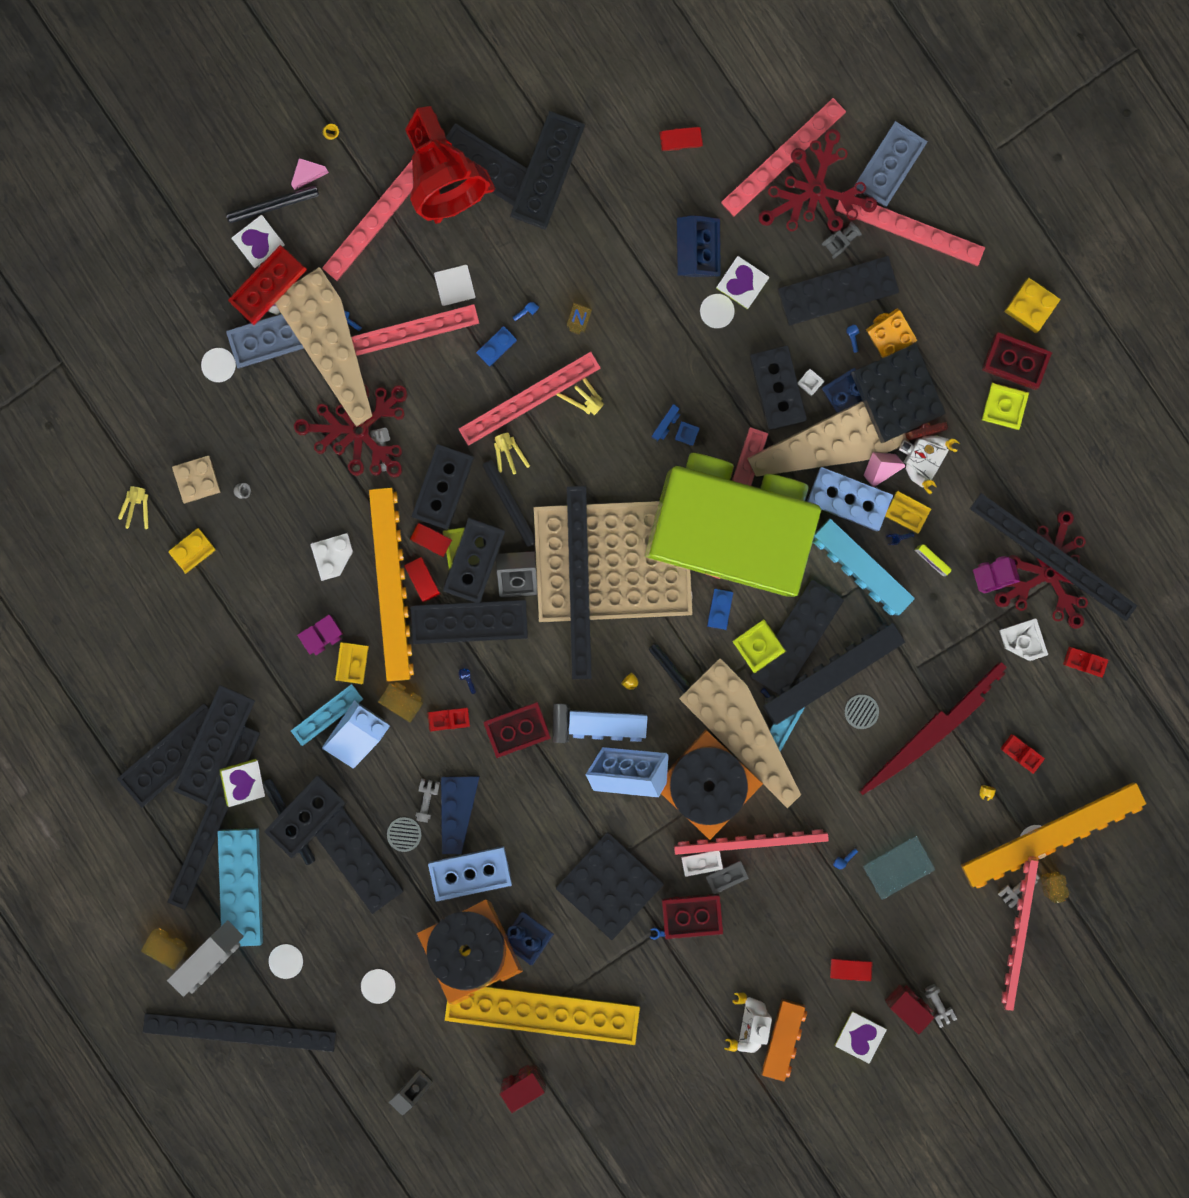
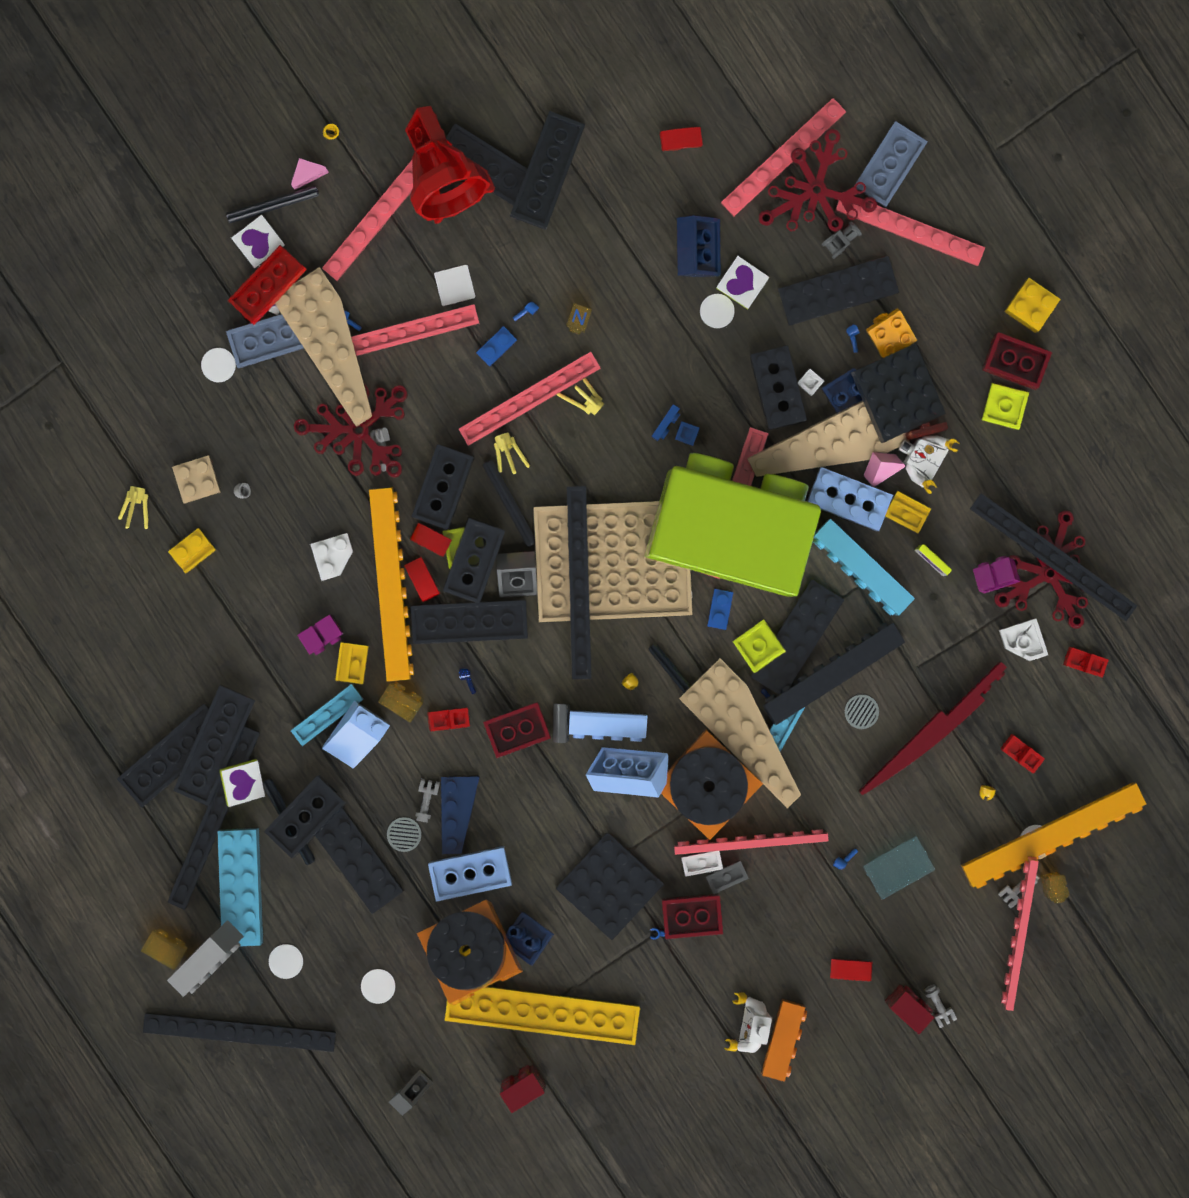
tile [835,1011,887,1063] -> none
clear blue hand [886,532,914,545] -> none

